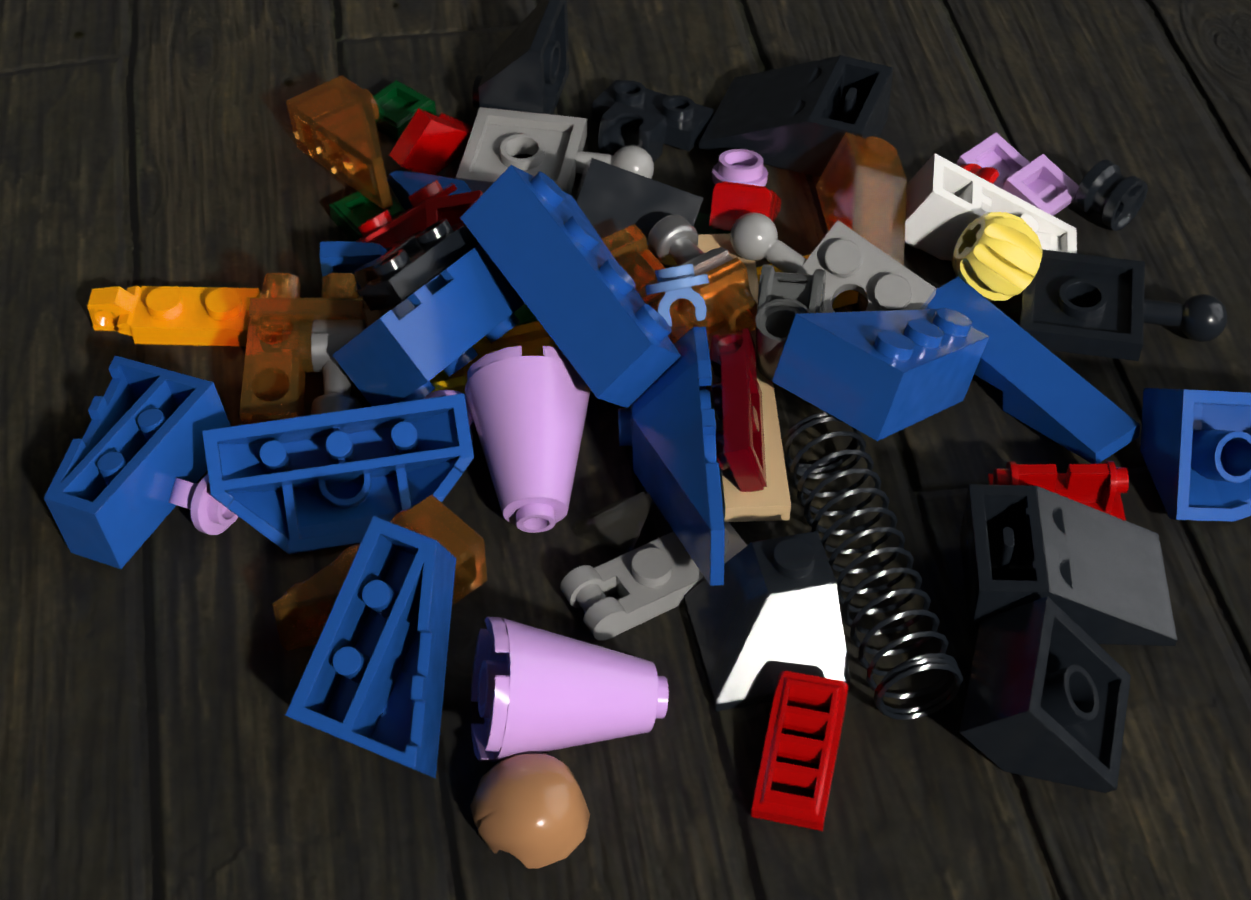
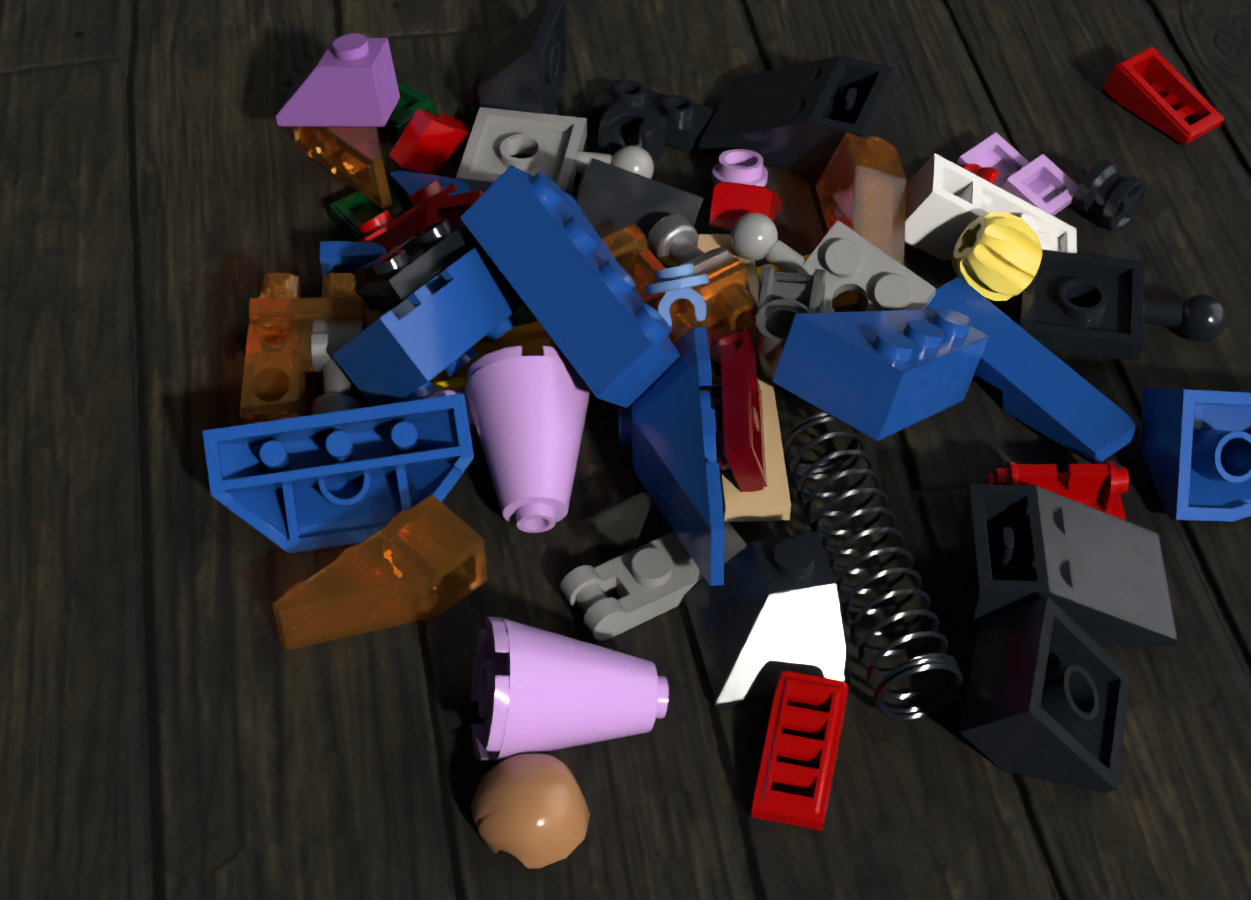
blue wedge [44,355,231,569] -> none
light orange hinge [87,286,261,347] -> none
lavender plate [169,474,238,535] -> none
blue wedge [285,516,456,779] -> none
none -> medium lavender slope [276,33,400,127]
none -> red slope [1102,46,1225,146]

